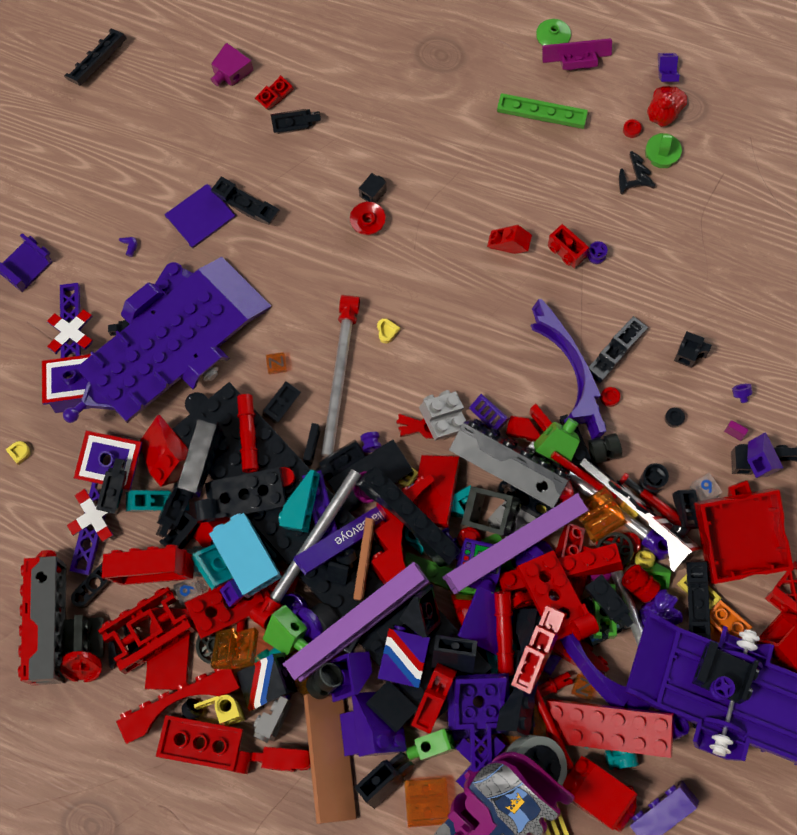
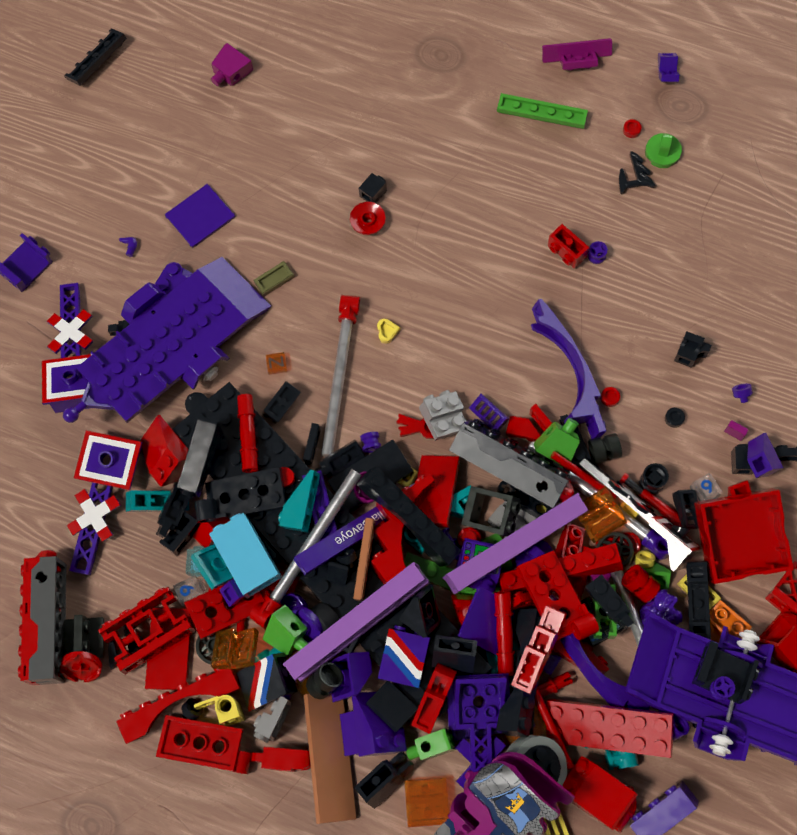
light yellow tile [6,441,30,465] -> none
black beam [71,562,112,608] -> none
black hinge [96,458,127,514] -> none
red piece [102,545,194,586] -> none
black slope [211,176,280,225] -> none
red slope [255,75,294,110] -> none
black hinge [271,109,321,133] -> none
red slope [487,225,532,254] -> none
bright green dish [536,19,571,46] -> none
clear orange tile [571,674,595,701] -> none
black slope [589,316,648,383] -> none
red hair [647,86,687,127] -> none
none -> olive tile [253,261,294,296]

